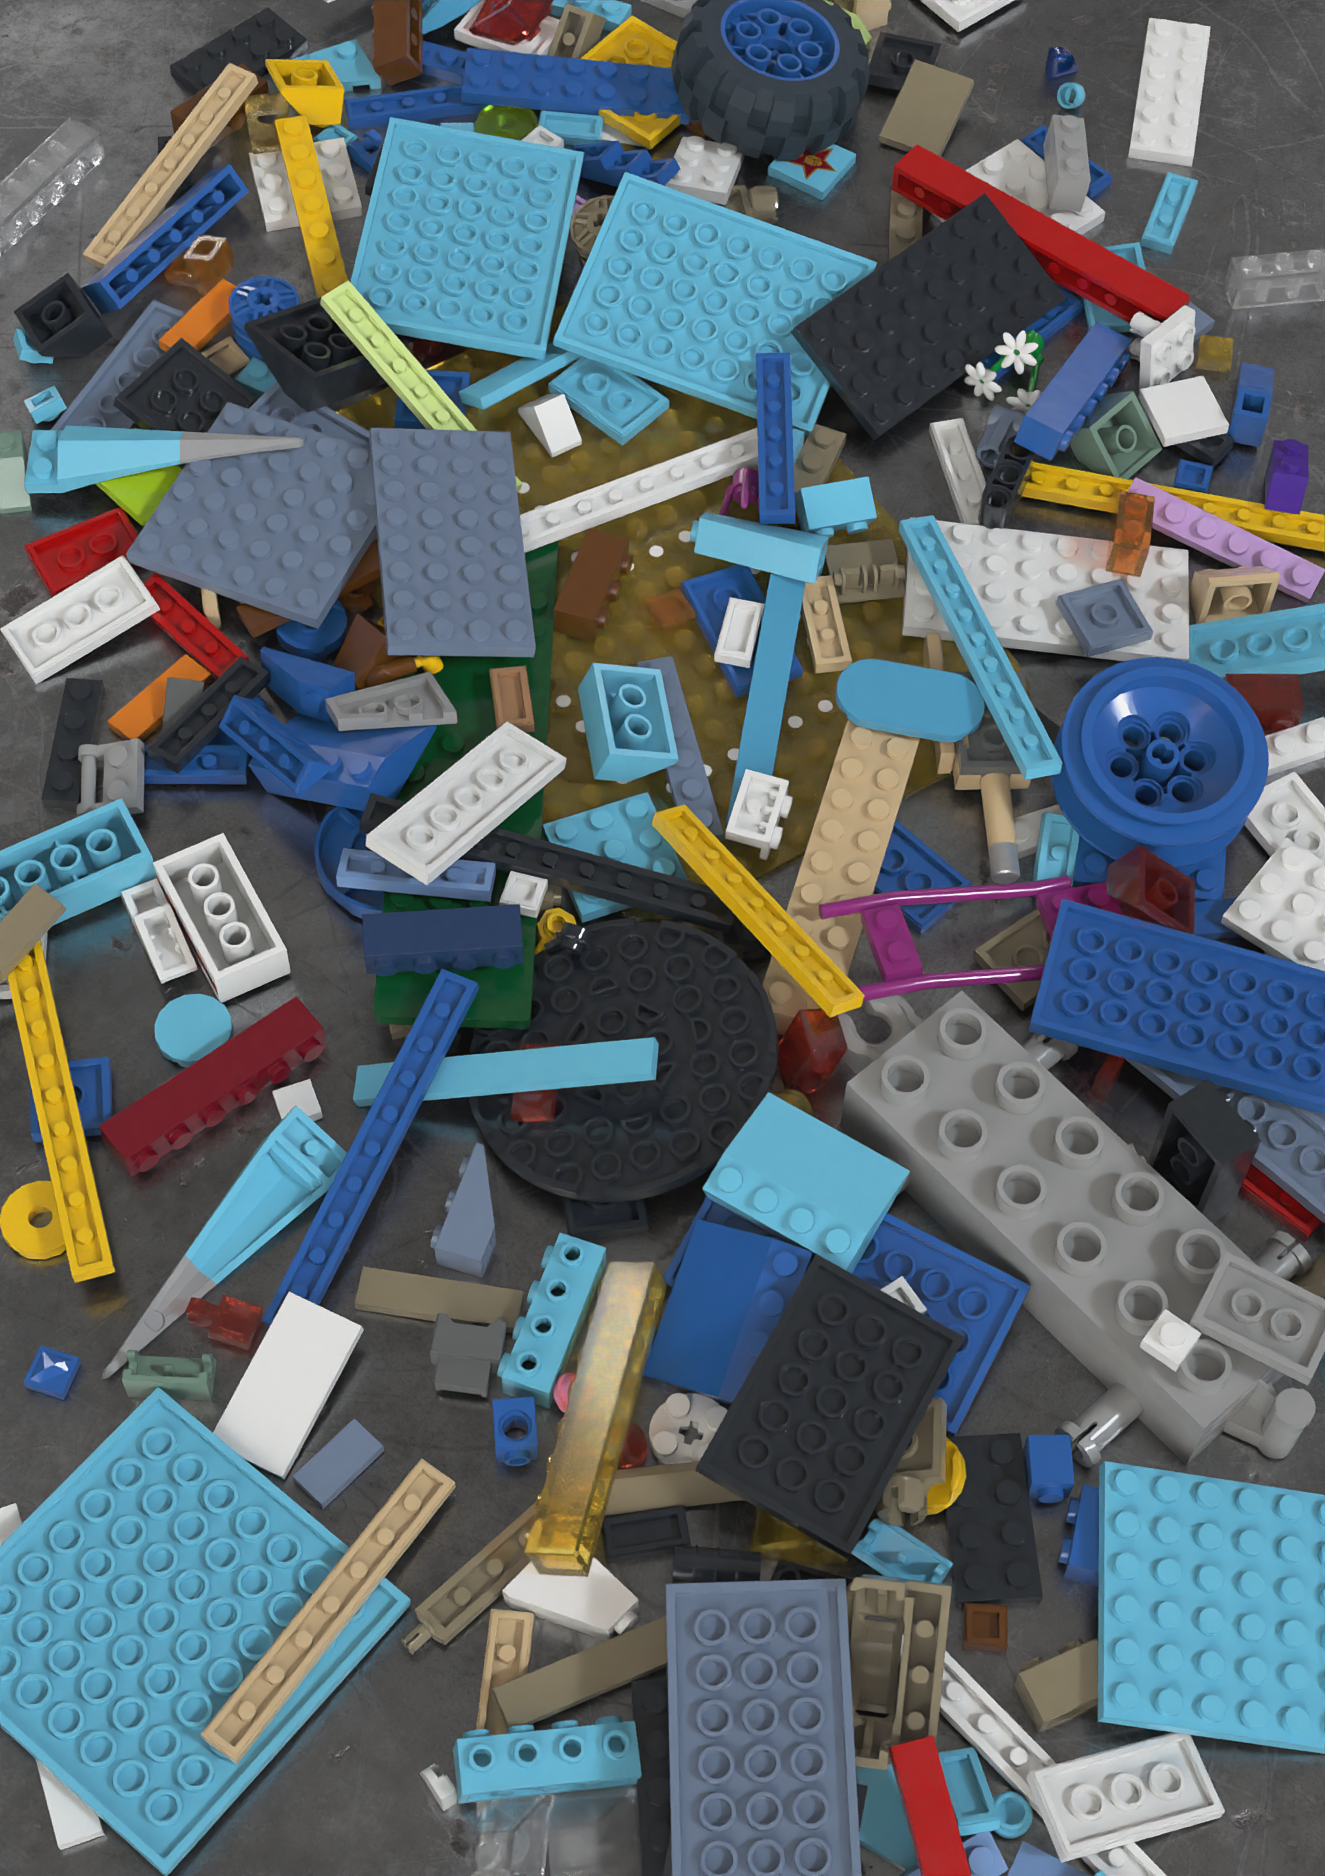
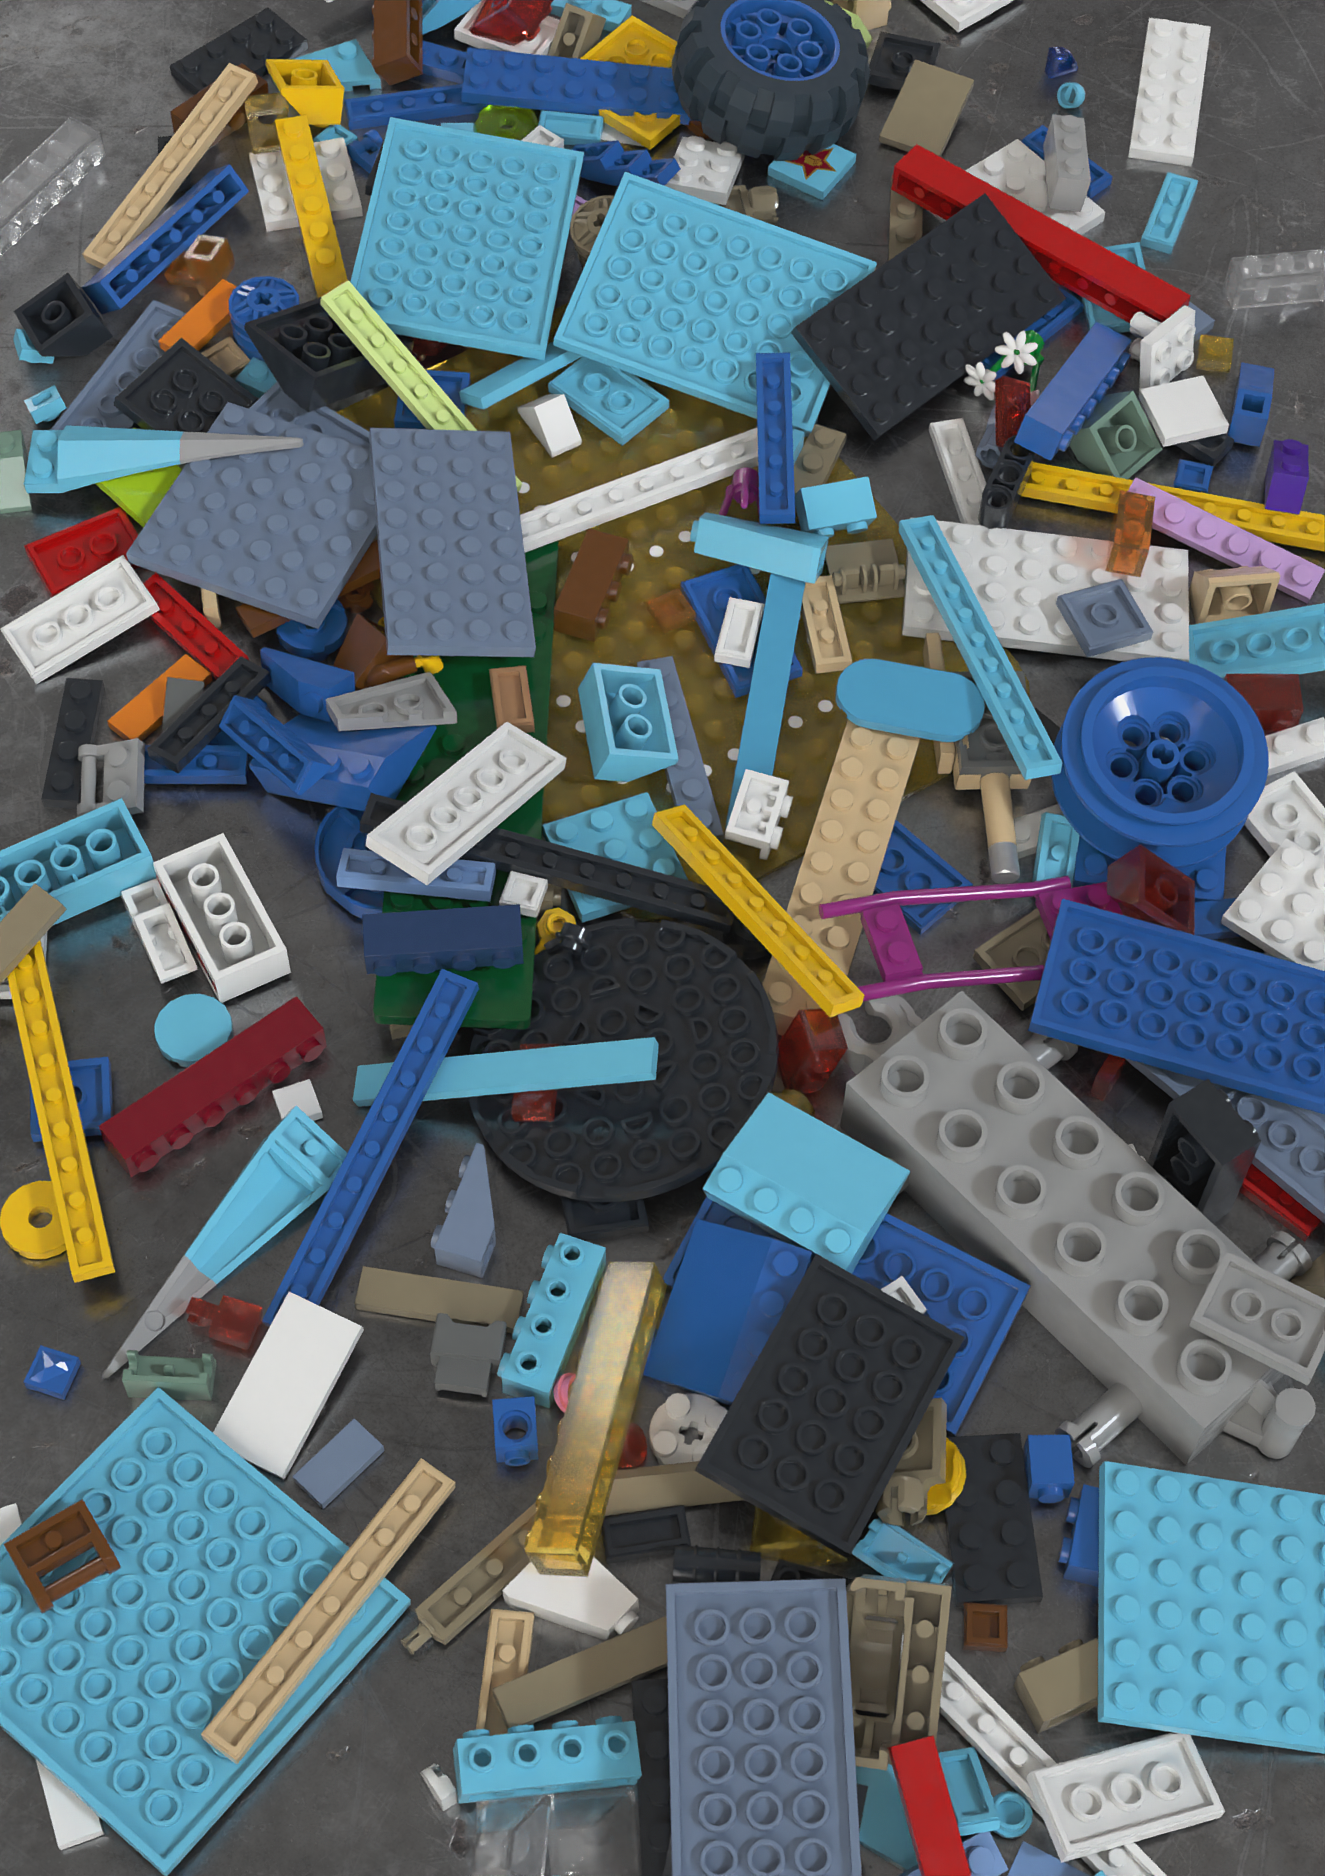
white plate [1139,1309,1202,1372] -> none
none -> reddish brown plate [4,1499,121,1614]
none -> clear red plate [995,376,1031,447]

